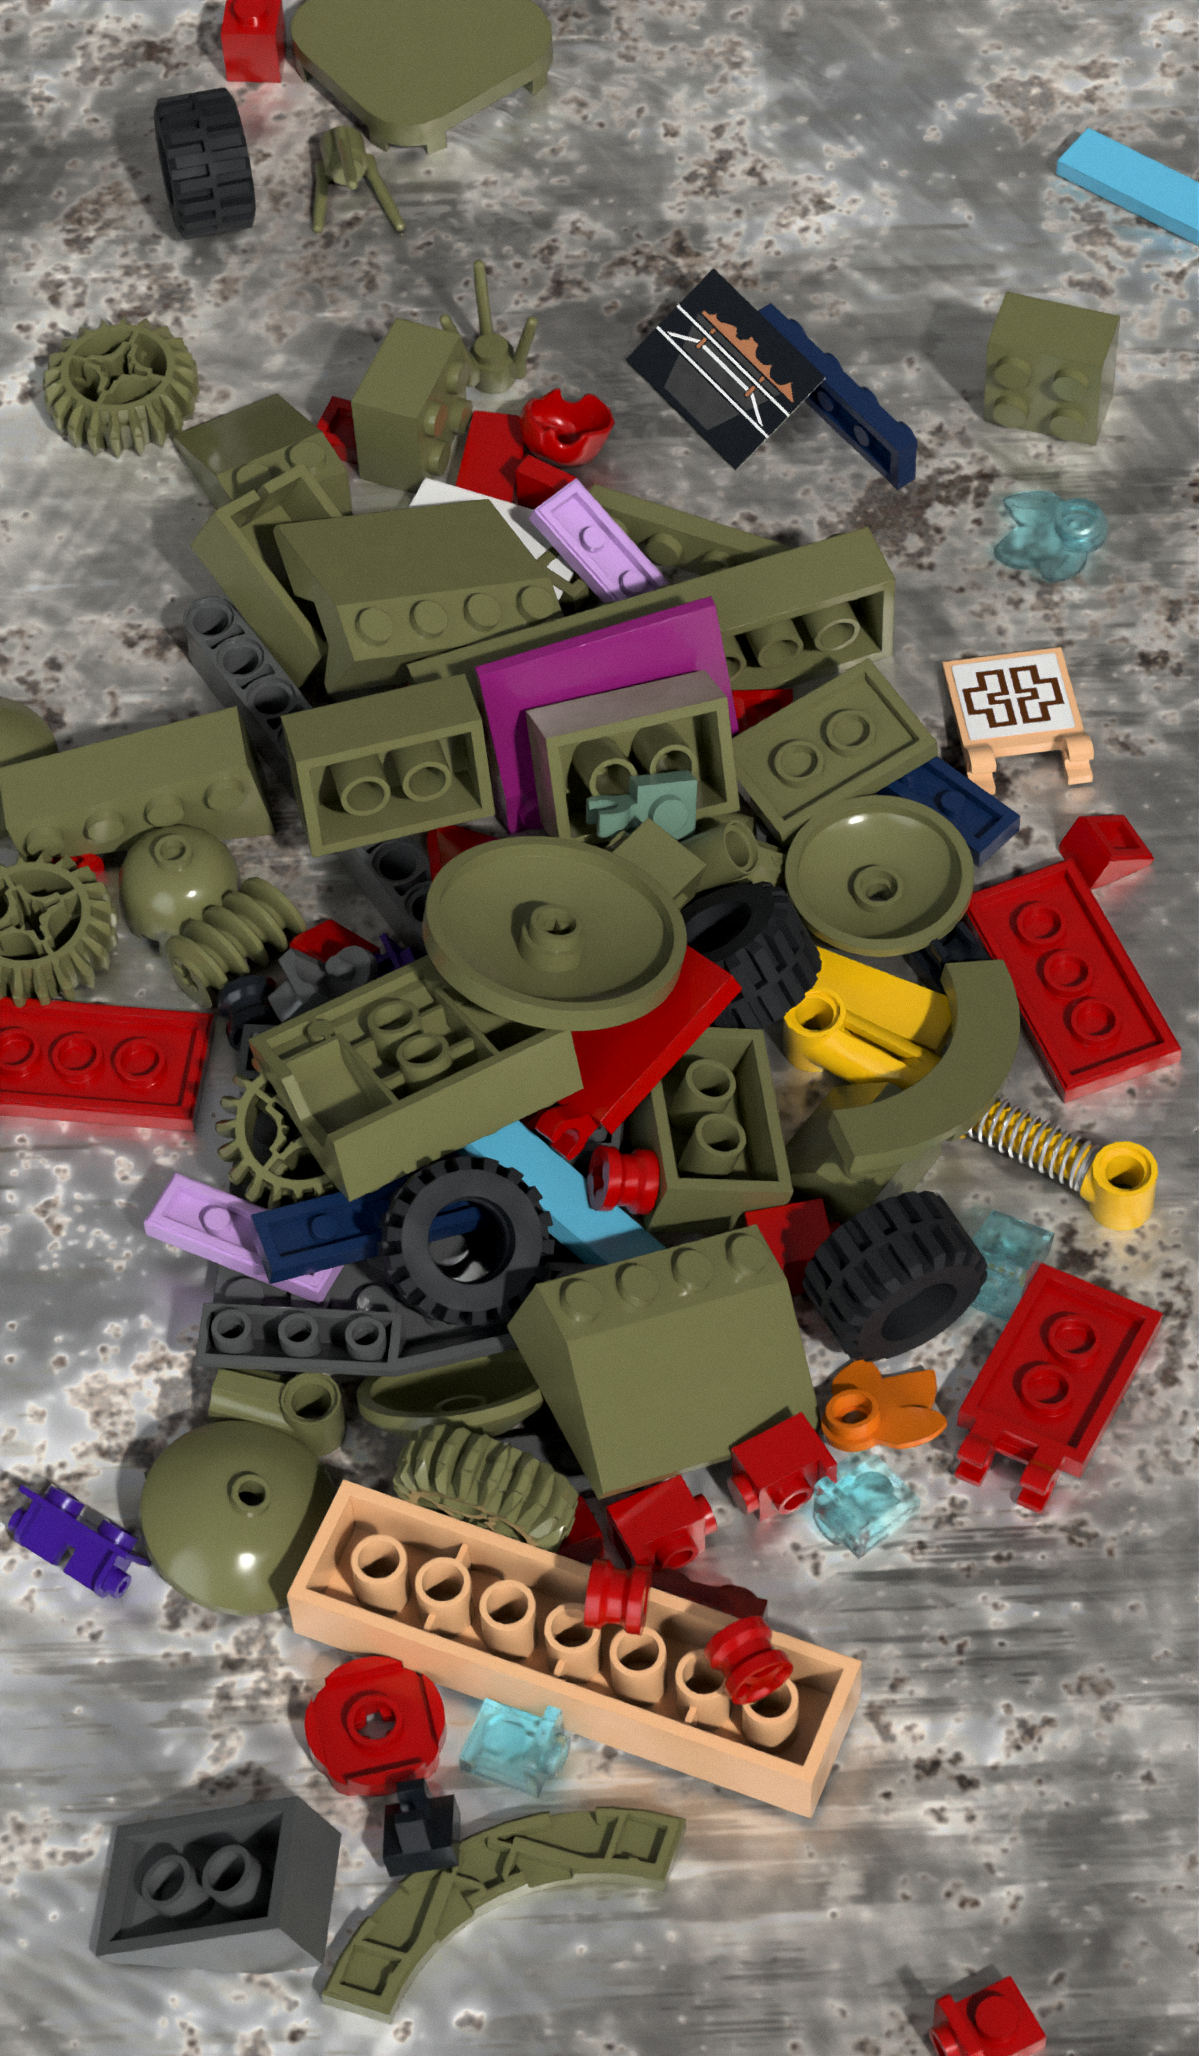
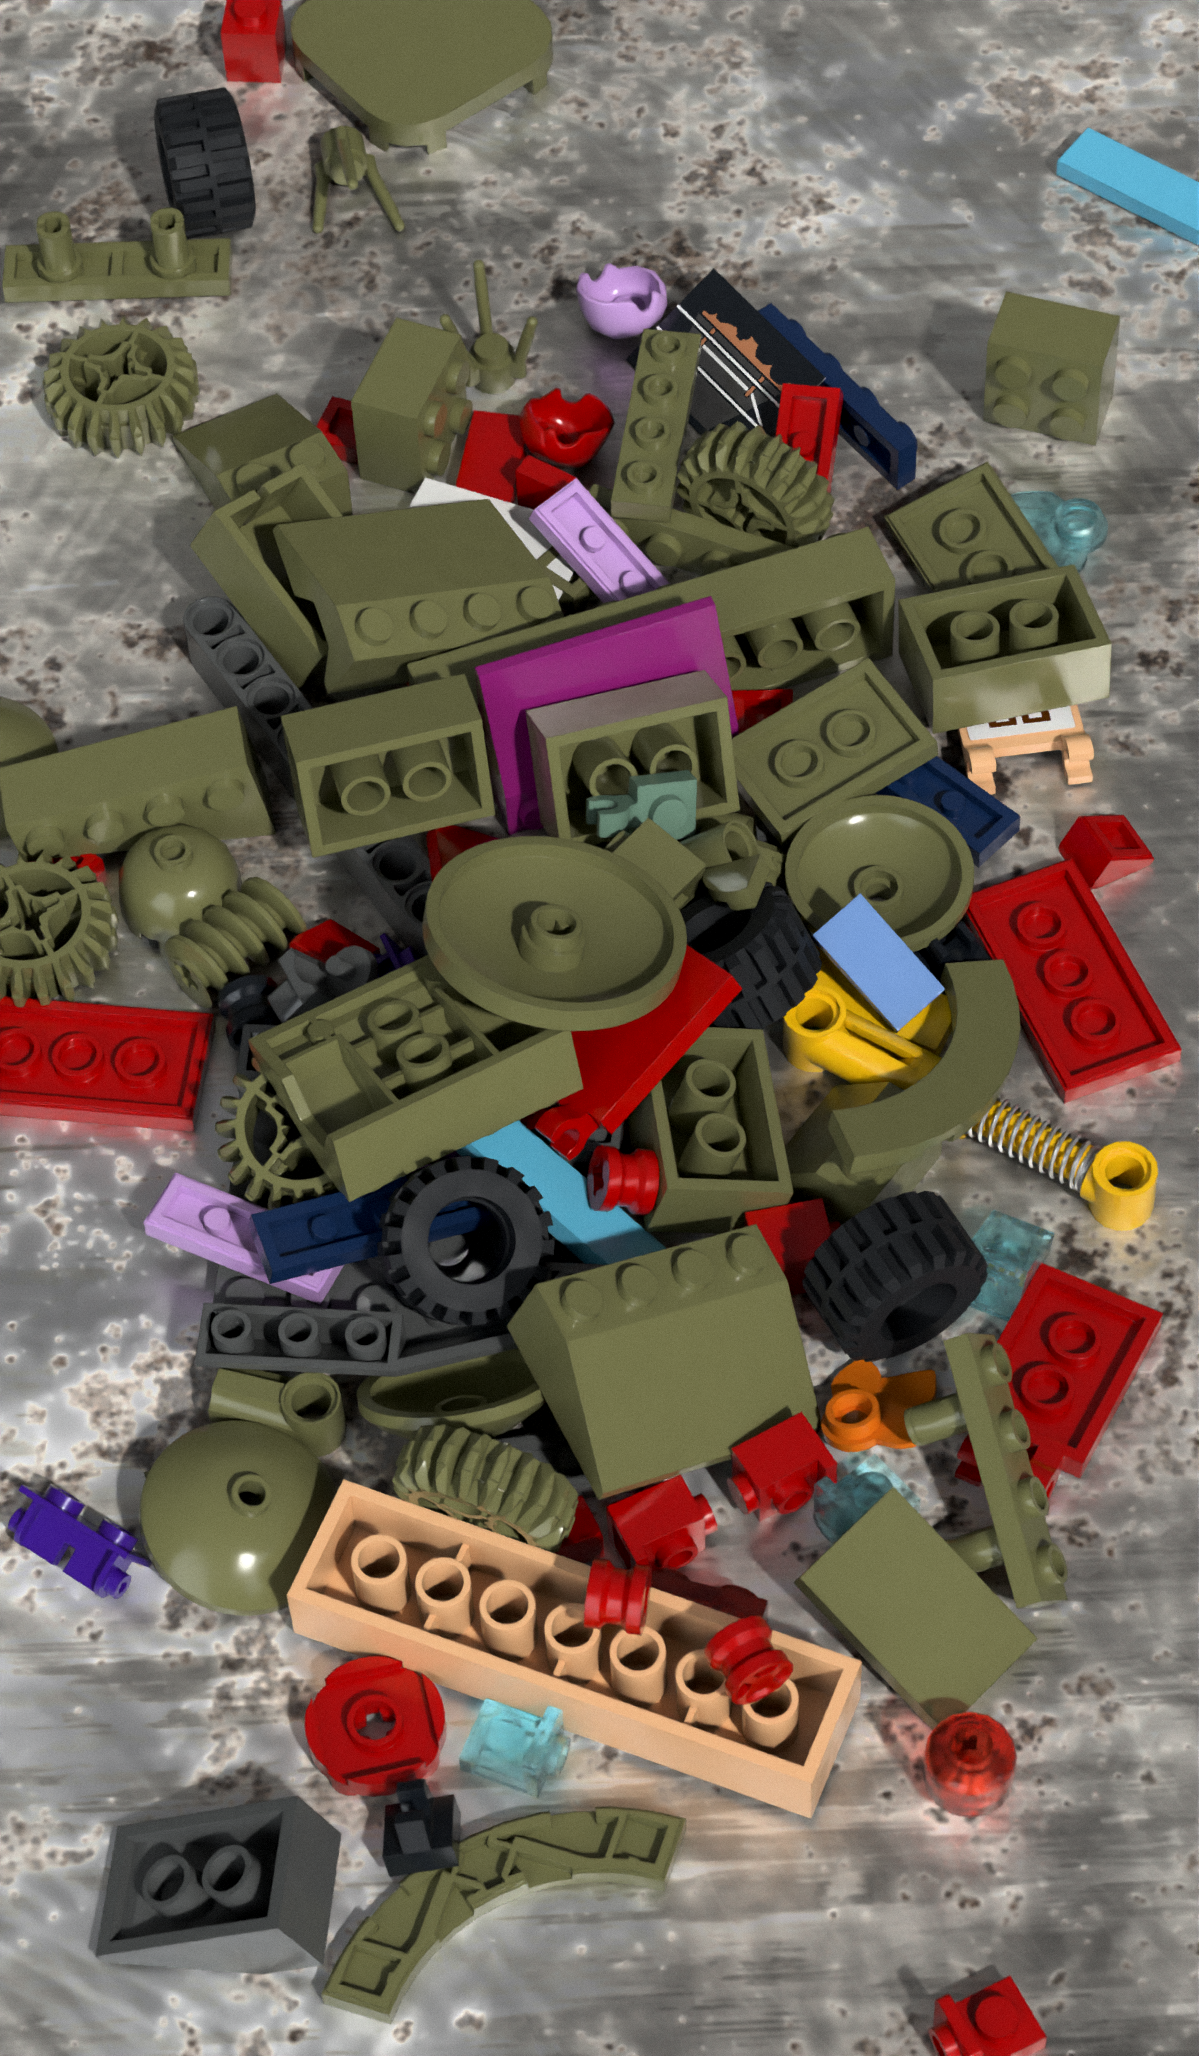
none -> olive plate [2,207,233,303]
none -> lavender hair [576,263,667,339]
none -> olive plate [611,328,701,523]
none -> olive gear [676,421,835,548]
none -> olive tile [703,853,770,911]
none -> red plate [775,383,844,493]
none -> olive tile [793,1486,1038,1737]
none -> medium blue tile [811,893,945,1033]
none -> olive tile [884,461,1059,593]
none -> olive brick [898,564,1112,734]
none -> olive plate [904,1333,1068,1609]
none -> clear red head [923,1712,1017,1818]

